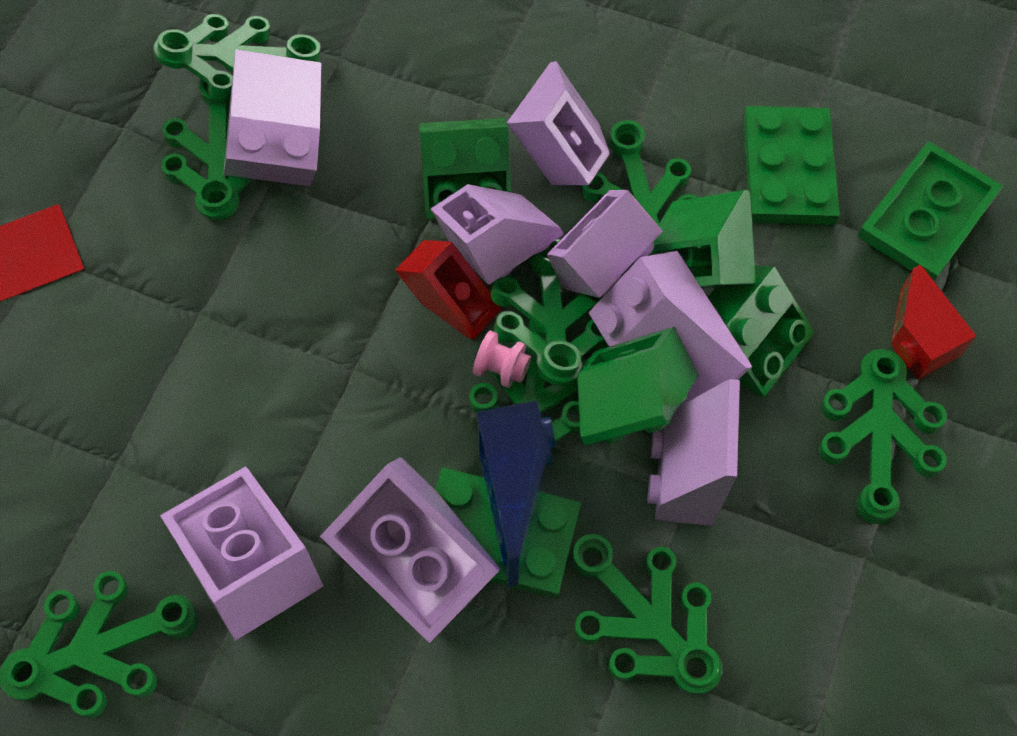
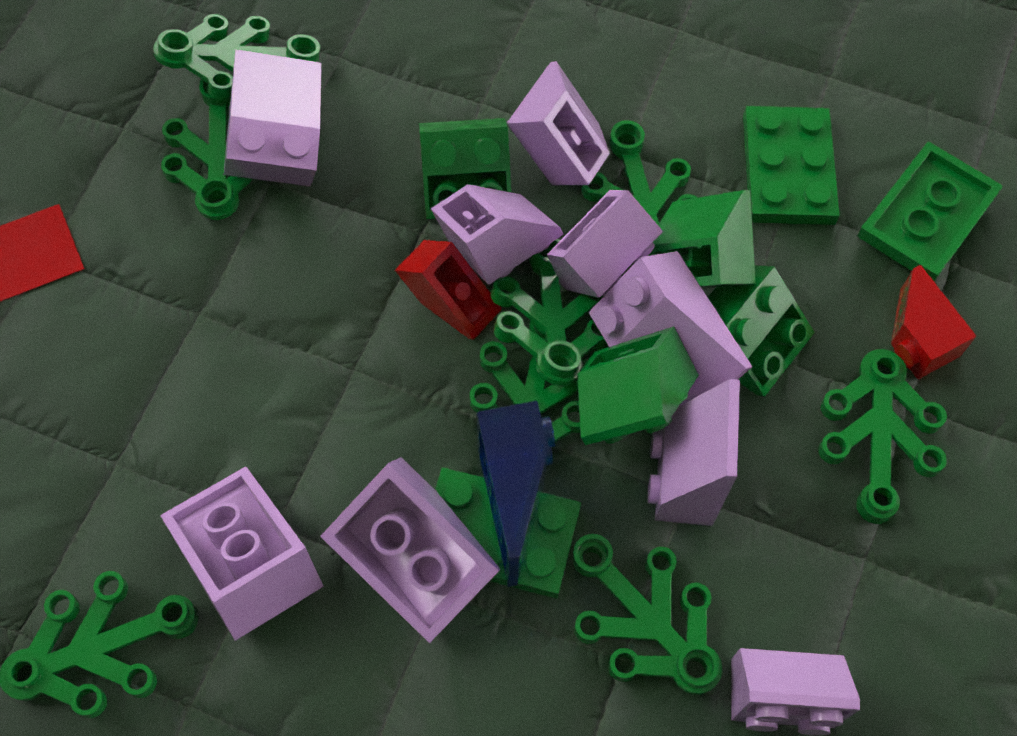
bright pink wheel [473,330,531,388] -> none
none -> lavender slope [731,648,860,735]

